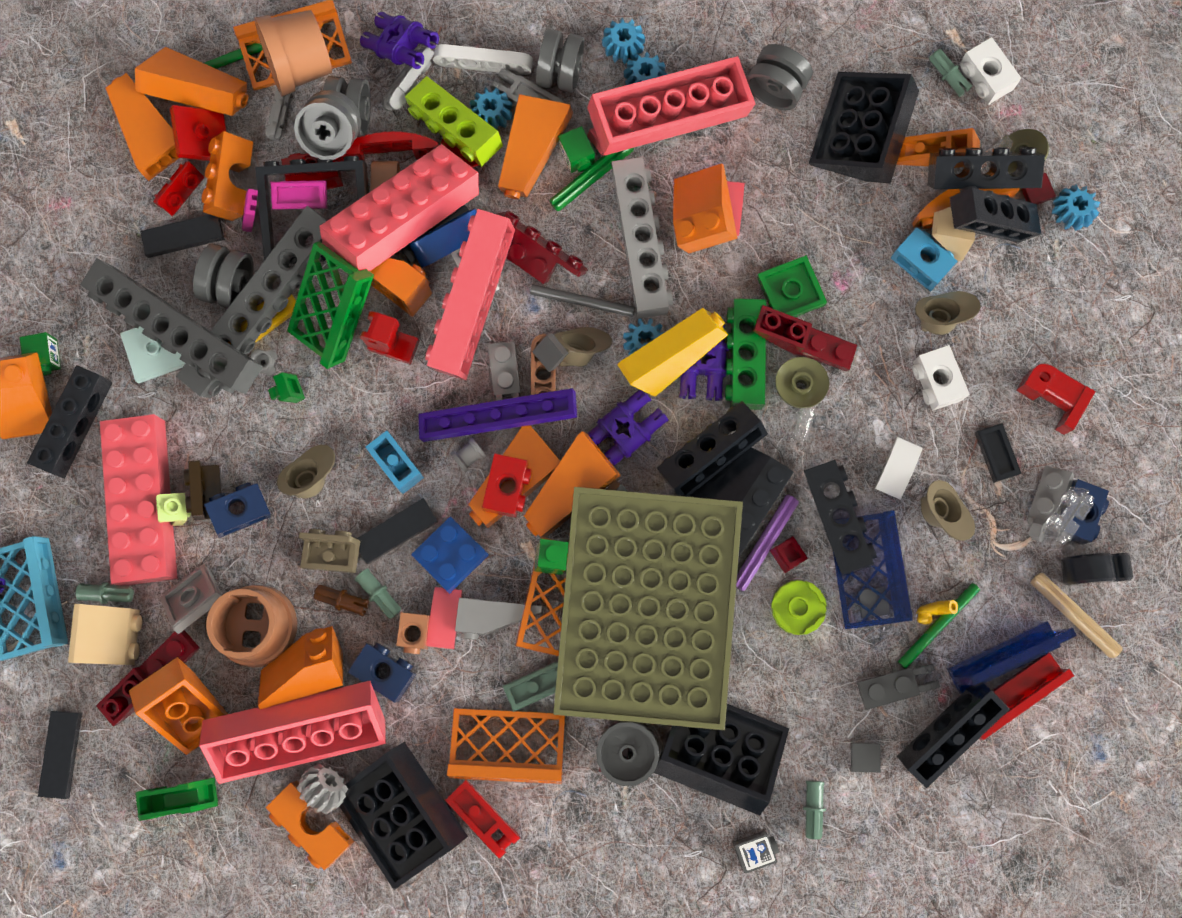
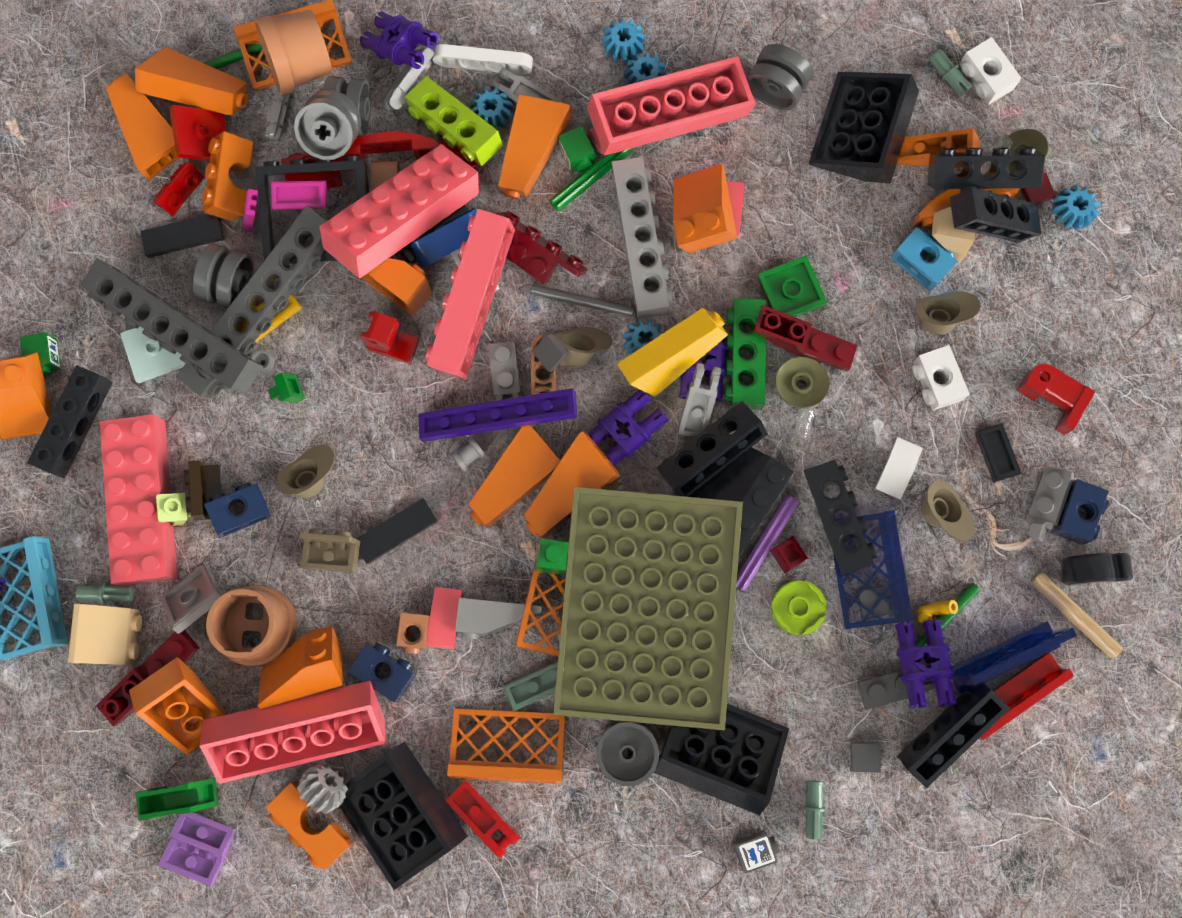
black tile [38,711,82,799] -> none
green fence [287,241,374,369] -> none
reddish brown axle [313,585,369,617] -> none
sand green axle [355,568,401,619] -> none
dark azure brick [365,431,424,494] -> none
blue plate [411,516,489,594] -> none
red brick [482,453,532,518] -> none
dark grey wheel [536,28,585,93] -> none
clear hinge [1042,487,1094,545] -> none
none -> medium lavender slope [158,812,235,887]
none -> light grey hinge [677,363,721,437]
none -> dark purple pin [895,619,957,709]

